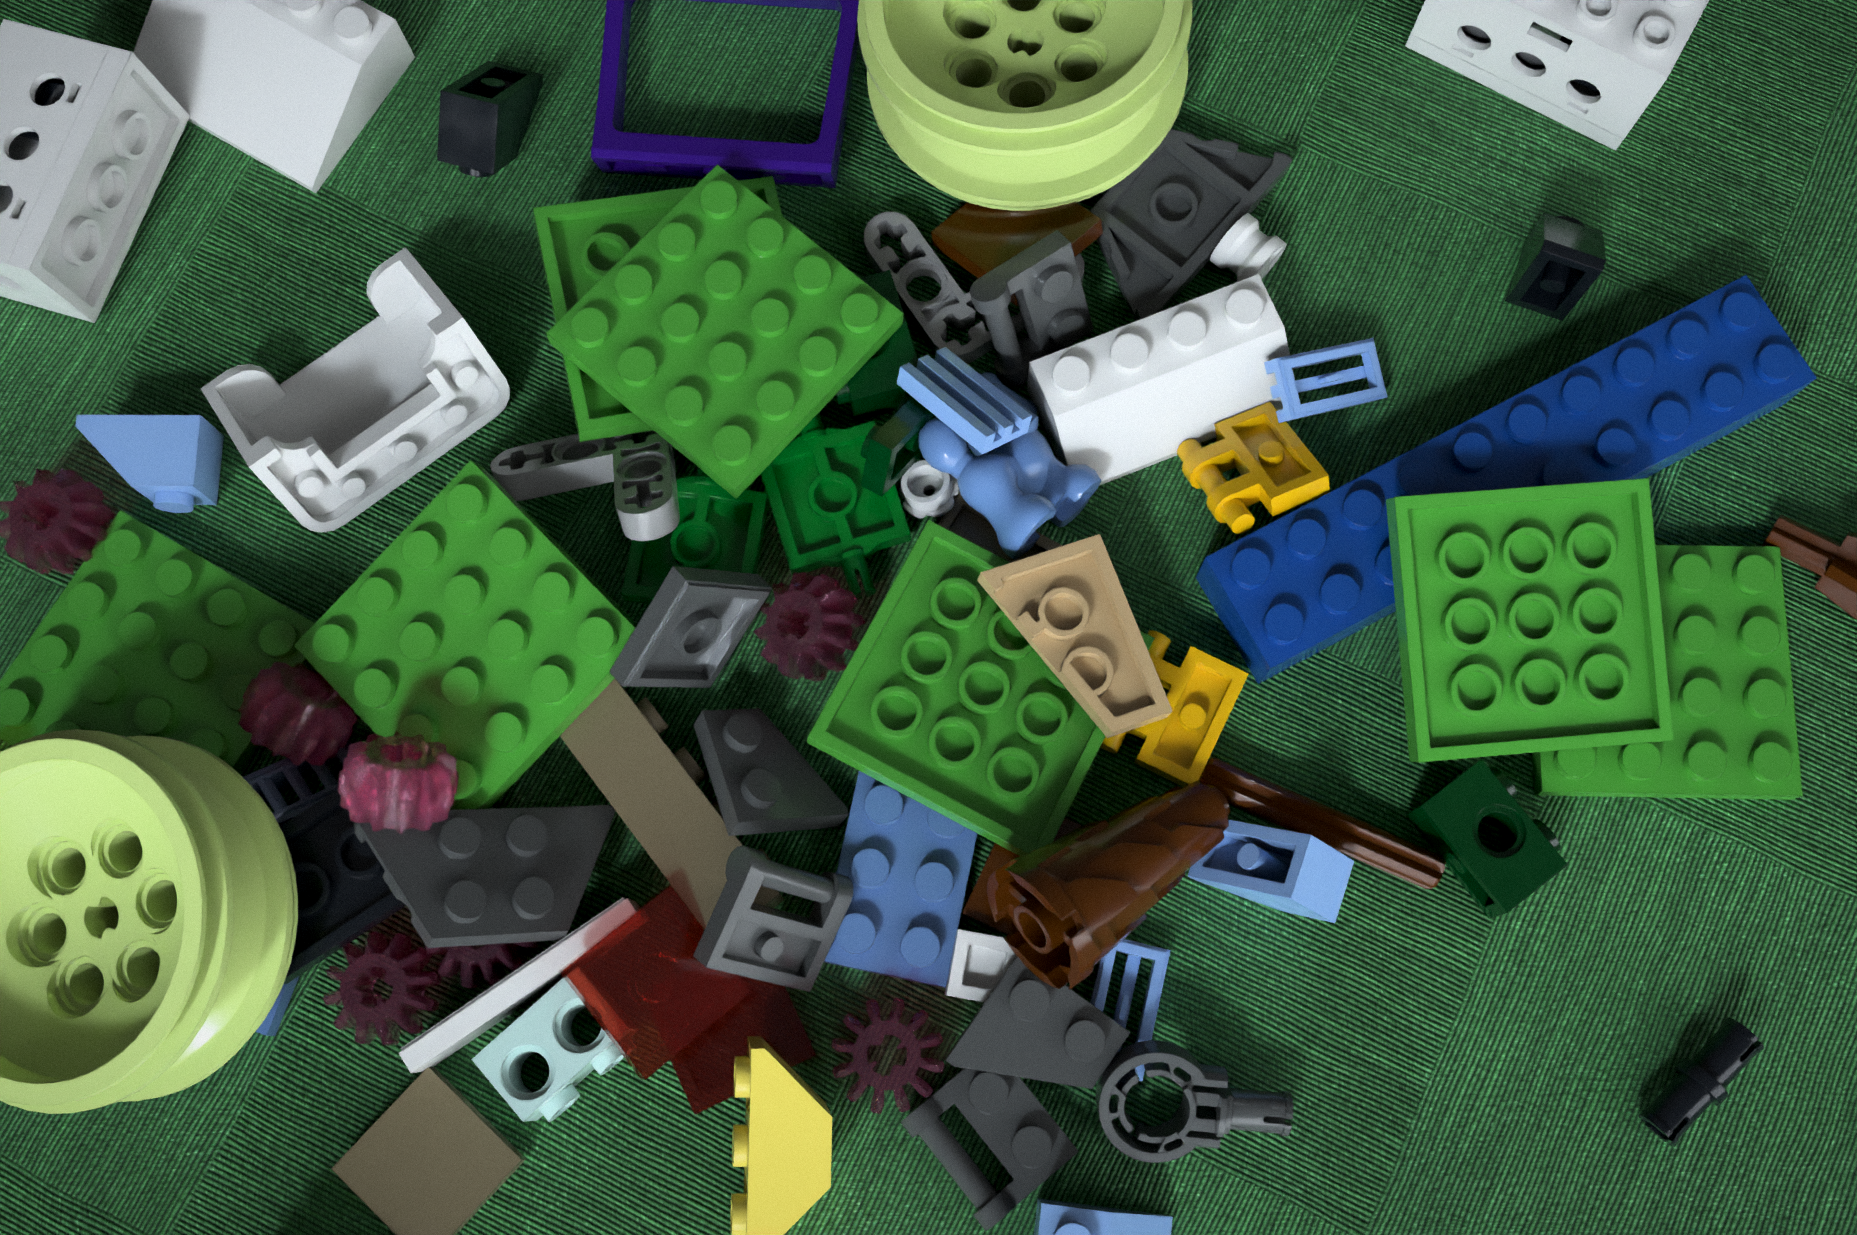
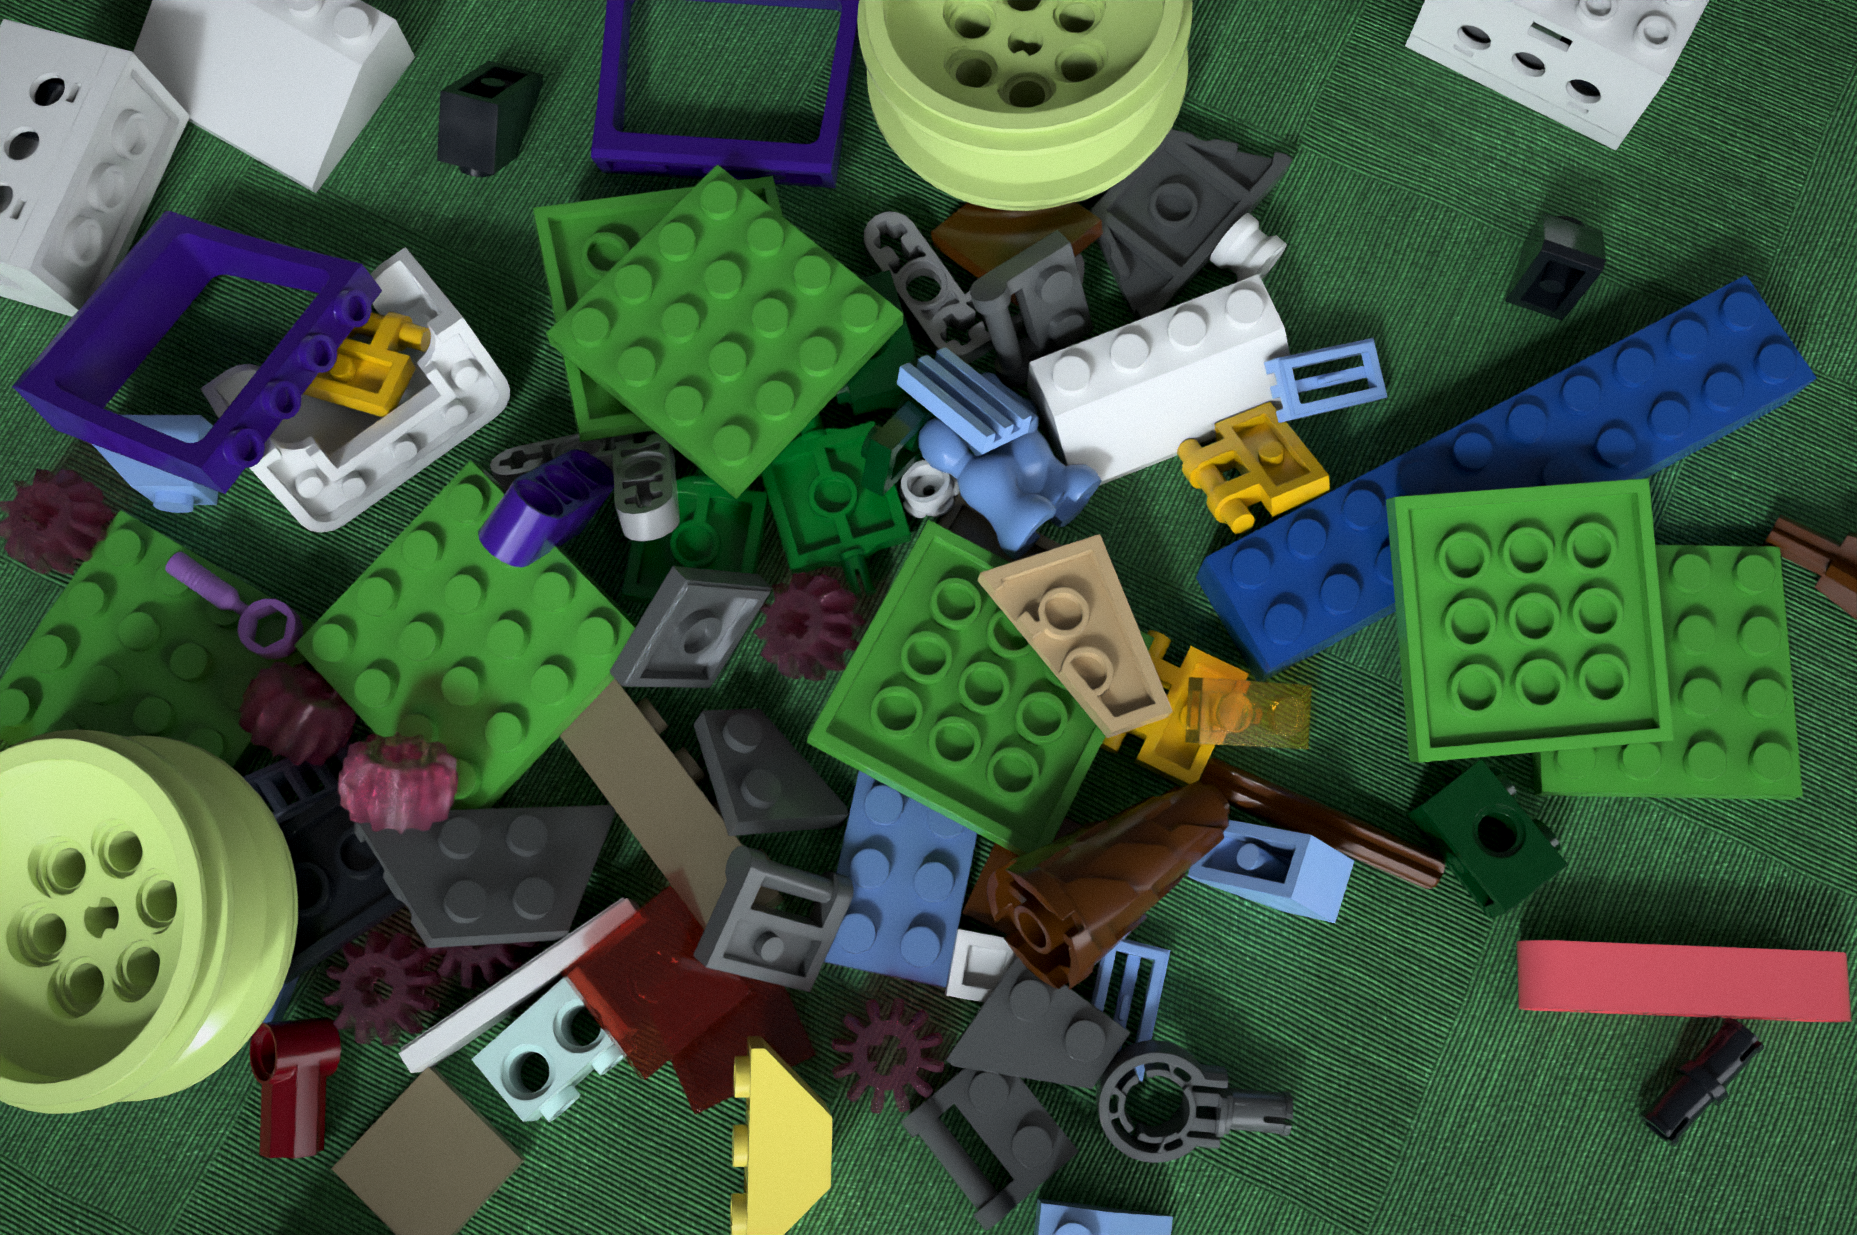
none -> dark purple windscreen [12,211,382,494]
none -> medium lavender piece [165,552,303,659]
none -> dark red piece [249,1017,341,1159]
none -> yellow plate [303,312,431,417]
none -> dark purple beam [478,449,614,568]
none -> clear yellow plate [1185,677,1312,749]
none -> coral beam [1516,940,1852,1022]

